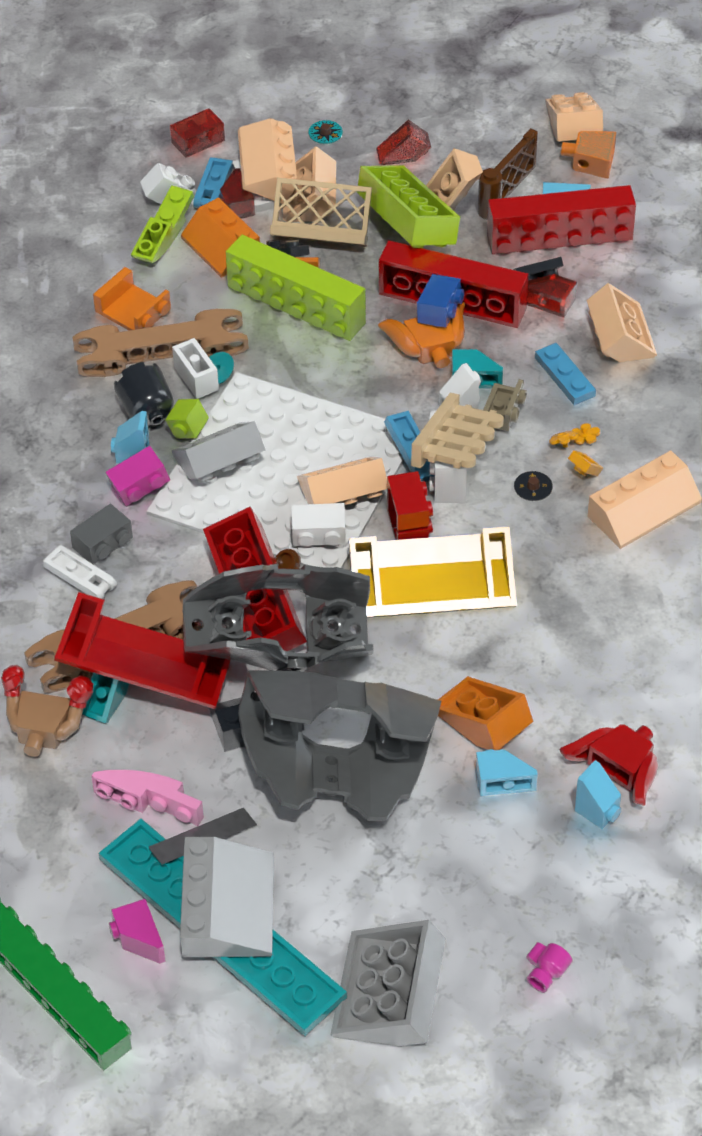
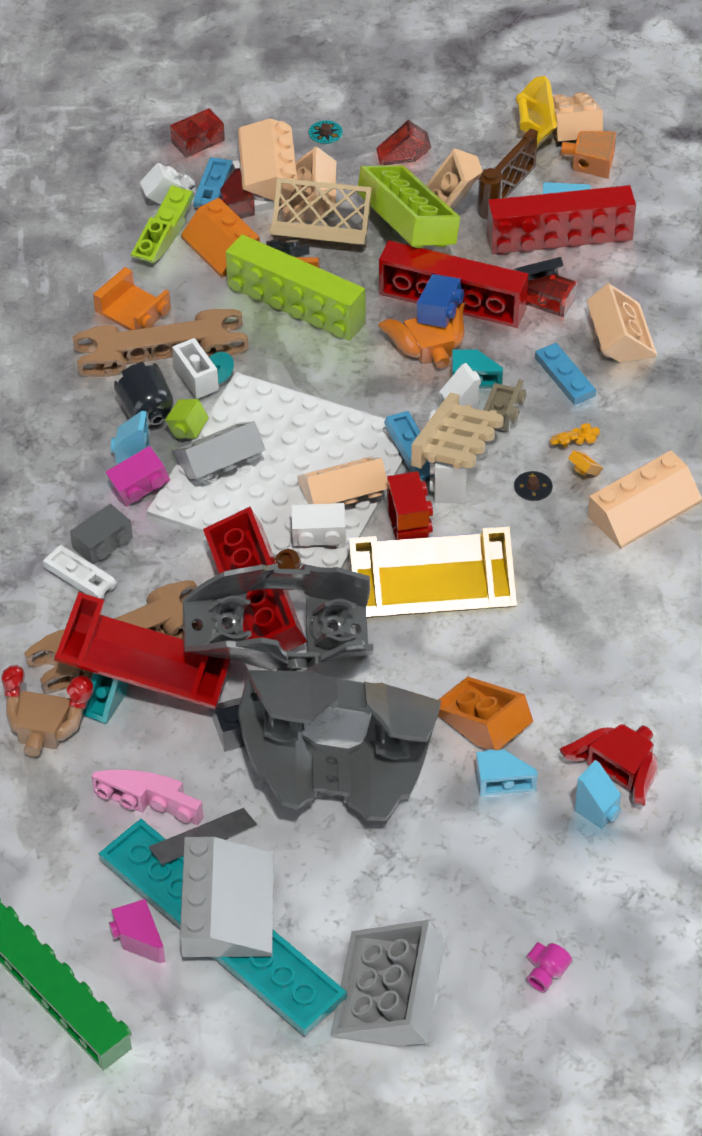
none -> yellow piece [516,76,557,149]

